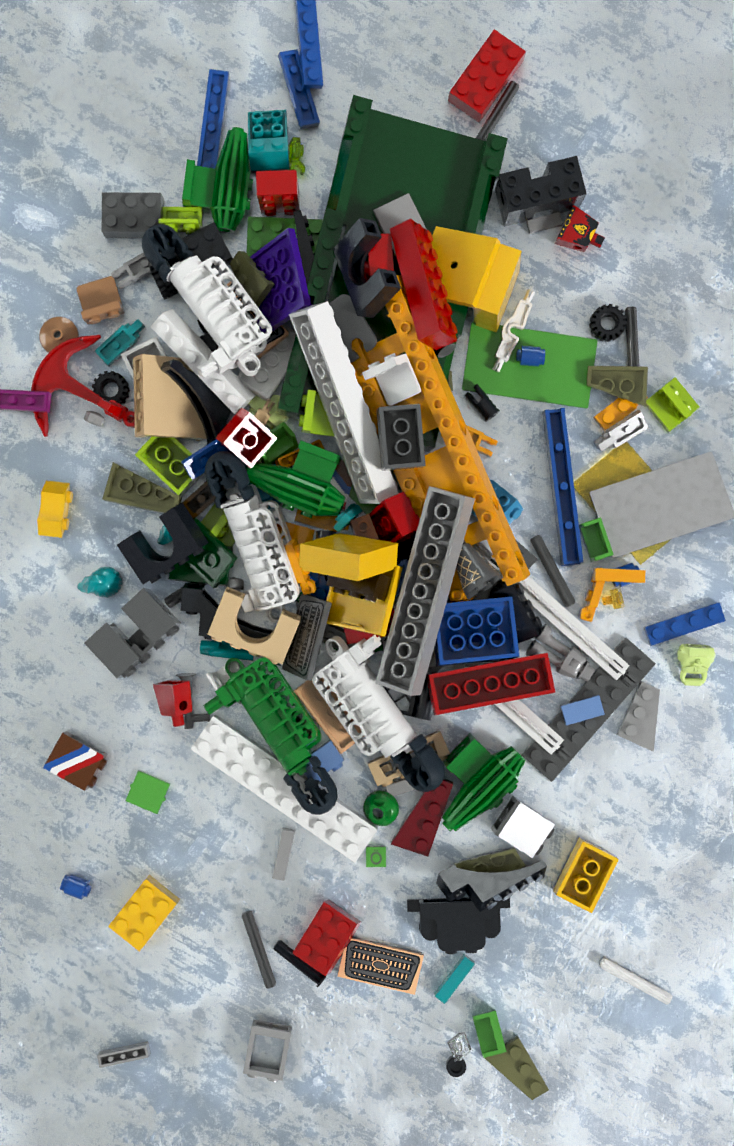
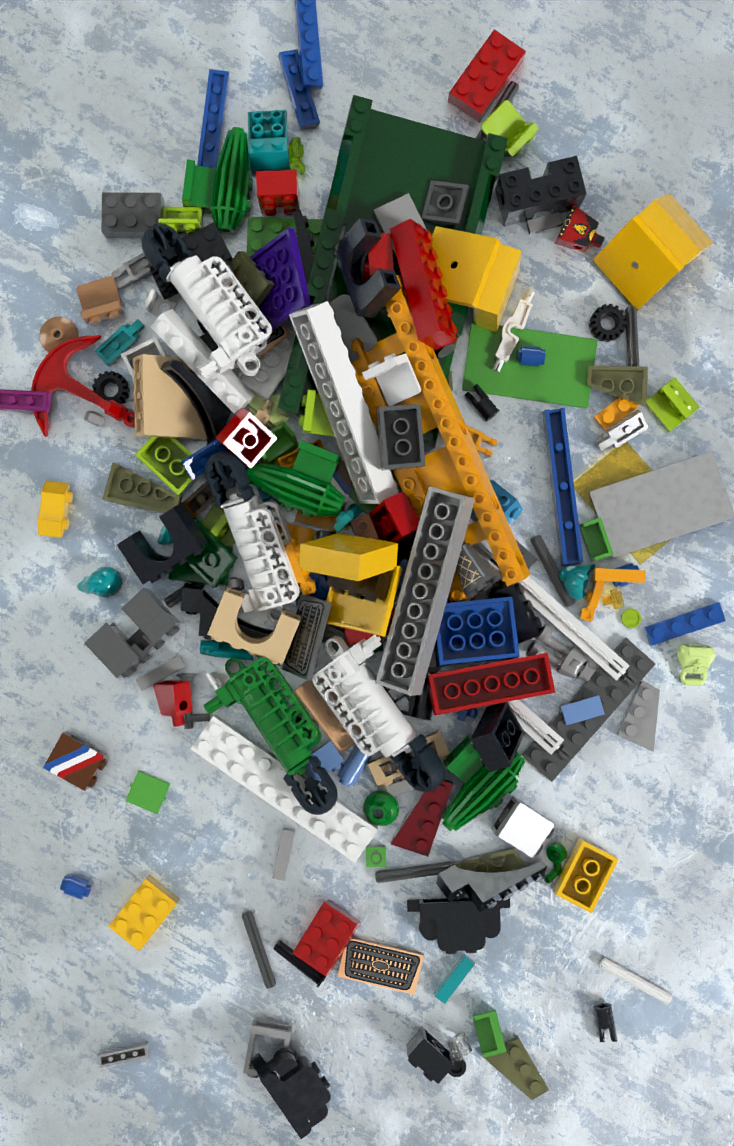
none -> light grey piece [136,655,186,691]
none -> white bracket [144,289,177,317]
none -> black brick [249,1048,331,1139]
none -> medium blue brick [337,744,372,787]
none -> dark grey axle [375,862,453,883]
none -> black brick [406,1027,454,1084]
none -> dark grey slope [421,180,469,226]
none -> blue tile [456,708,478,722]
none -> black brick [470,702,525,772]
none -> lime bracket [480,100,539,157]
none -> green plate [544,842,567,883]
none -> teal hair [559,564,595,600]
none -> yellow container [593,193,714,311]
none -> black hinge [594,1003,618,1042]
none -> lime piece [621,609,641,628]

